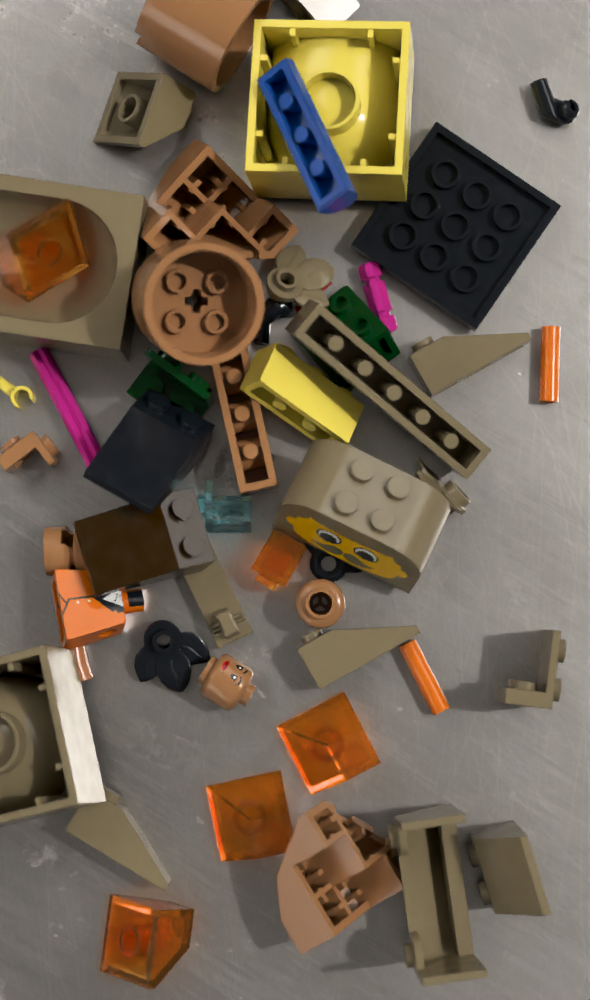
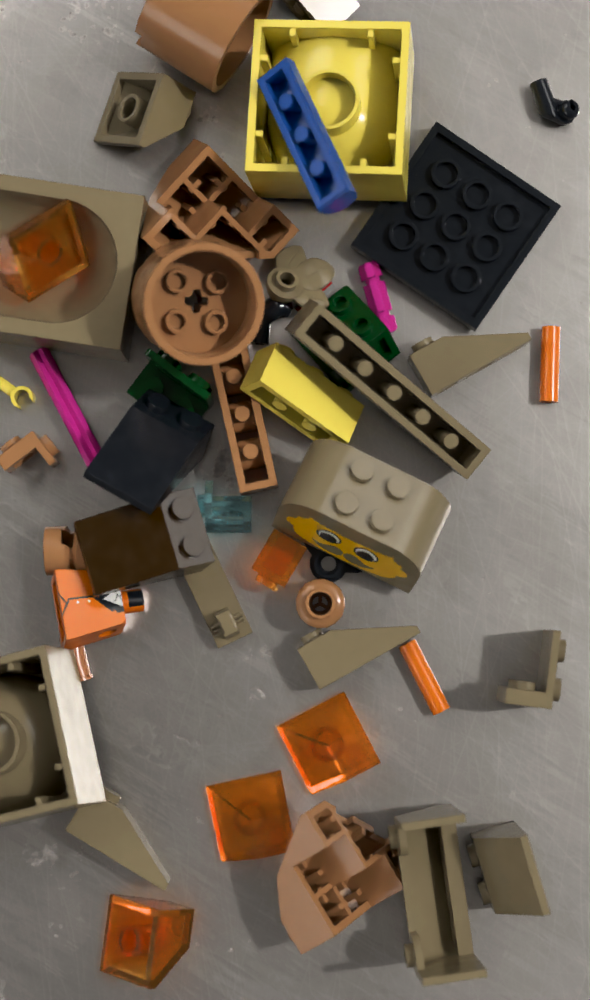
black plate [134,620,210,692] -> none
medium nougat head [197,654,256,711] -> none
dark tan plate [414,458,471,515] -> none

